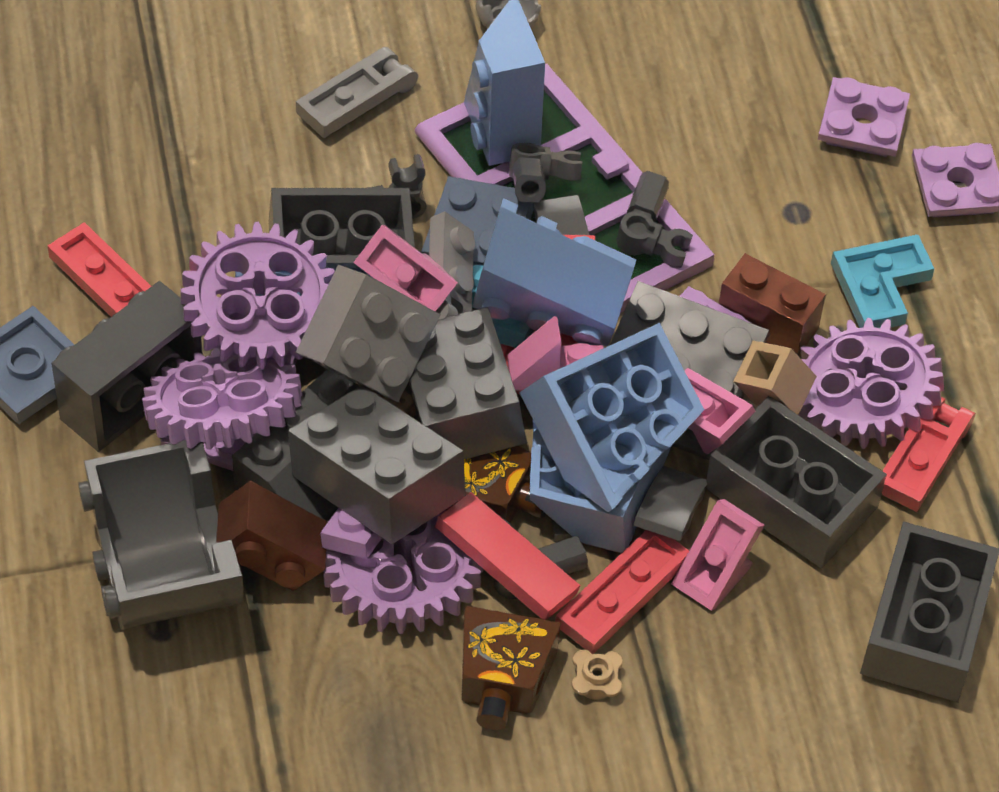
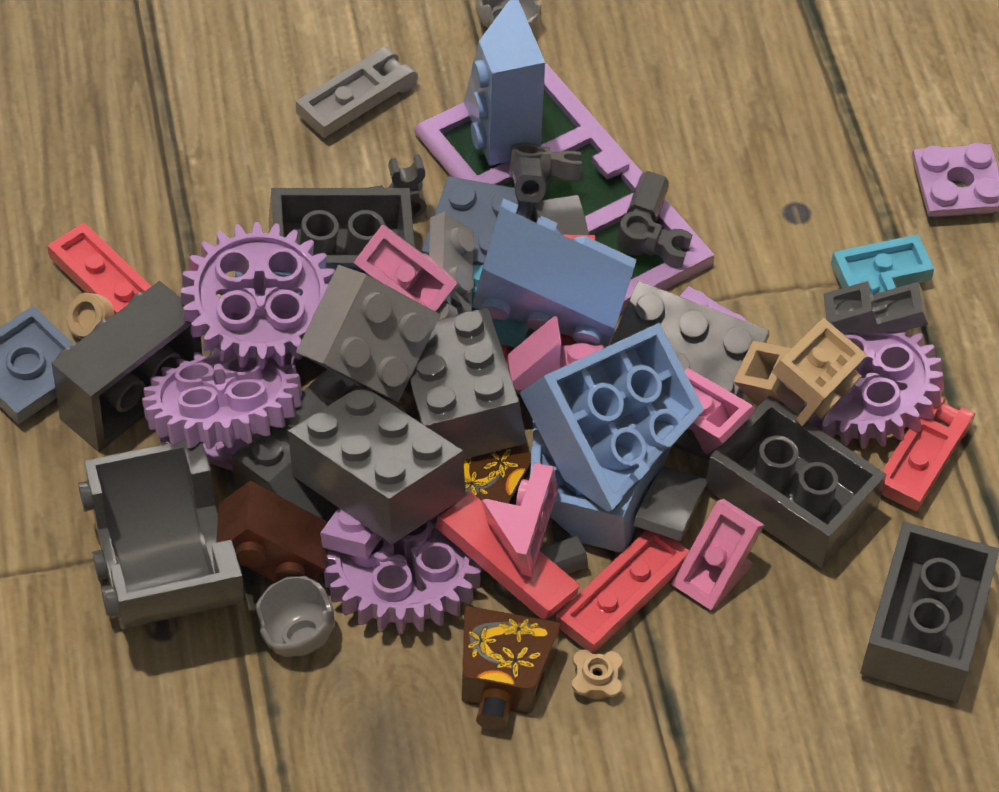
copper brick [719,253,826,356] -> none
lavender piece [818,77,910,157] -> none
none -> tan tile [66,293,114,339]
none -> light grey hair [256,576,335,657]
none -> bright pink slope [482,463,558,577]
none -> tan bracket [771,318,867,426]
none -> dark grey slope [824,281,928,334]

